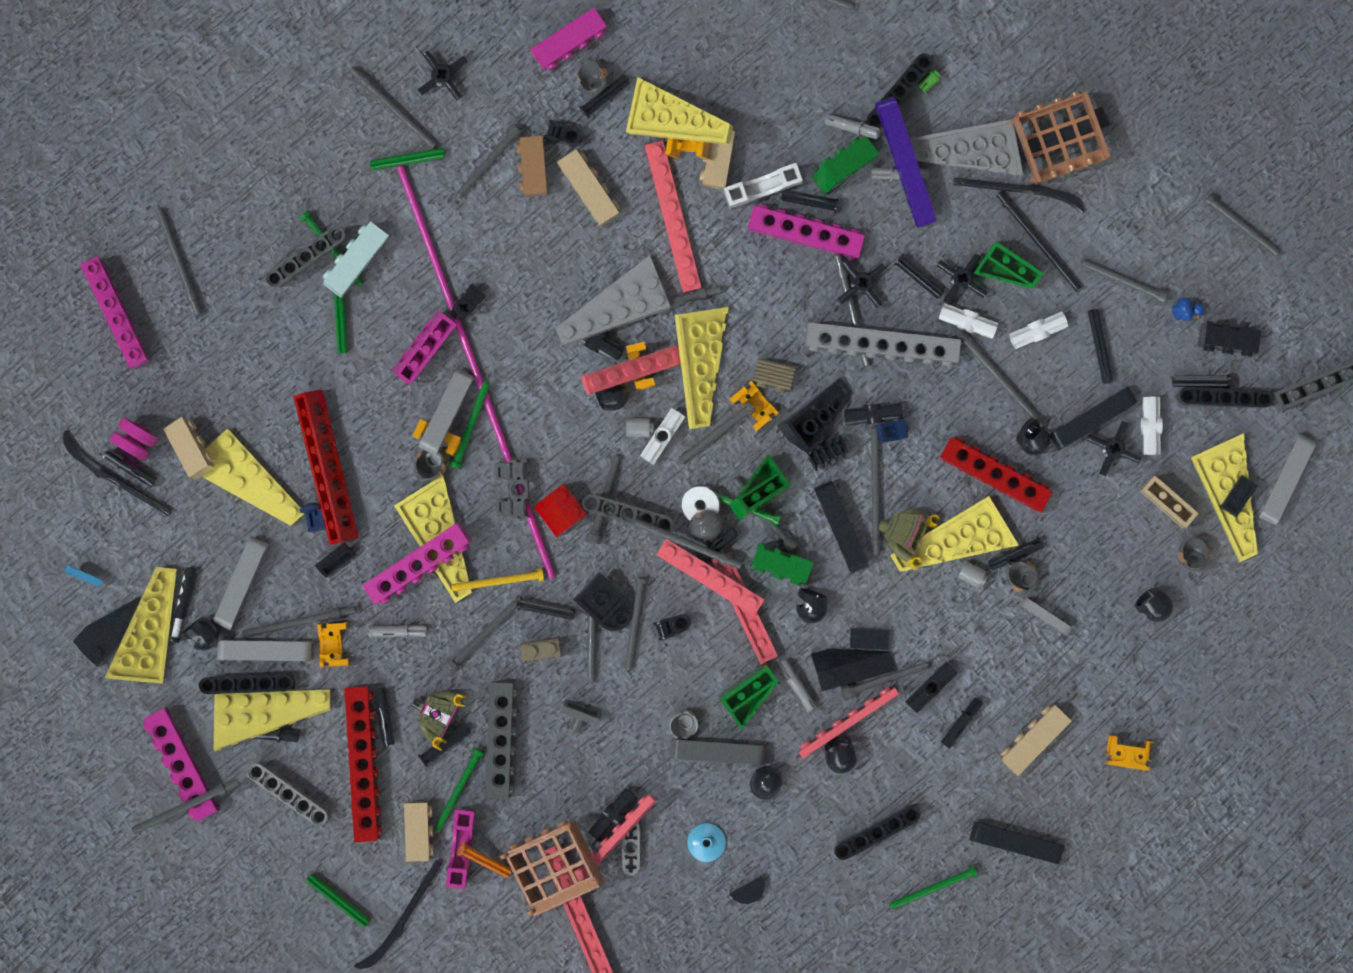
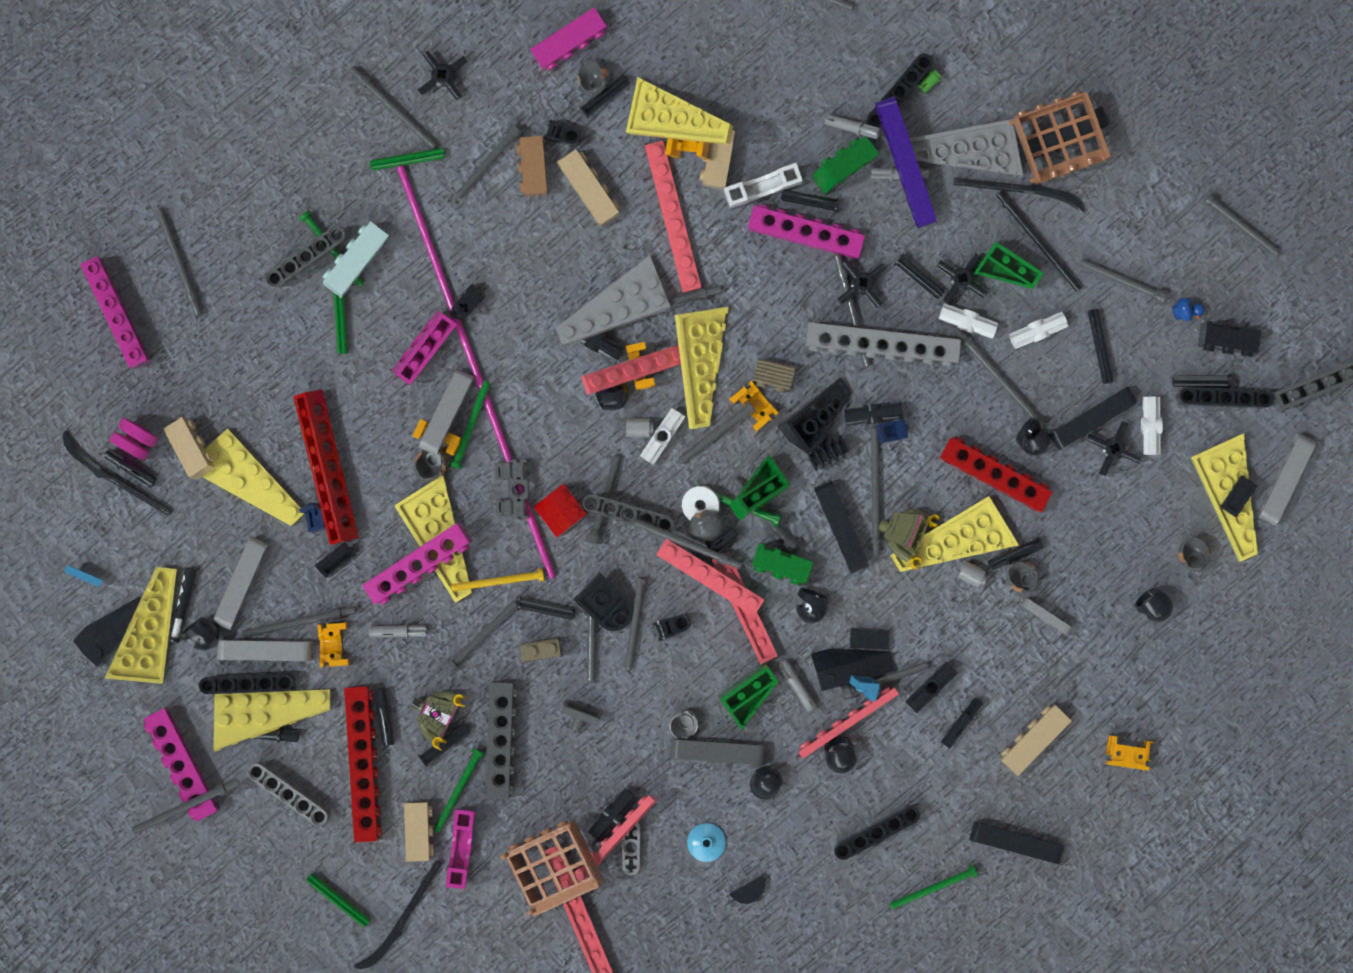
orange axle [457,841,512,878] -> none
tan brick [1139,475,1199,529] -> none
none -> dark azure bracket [849,675,880,701]

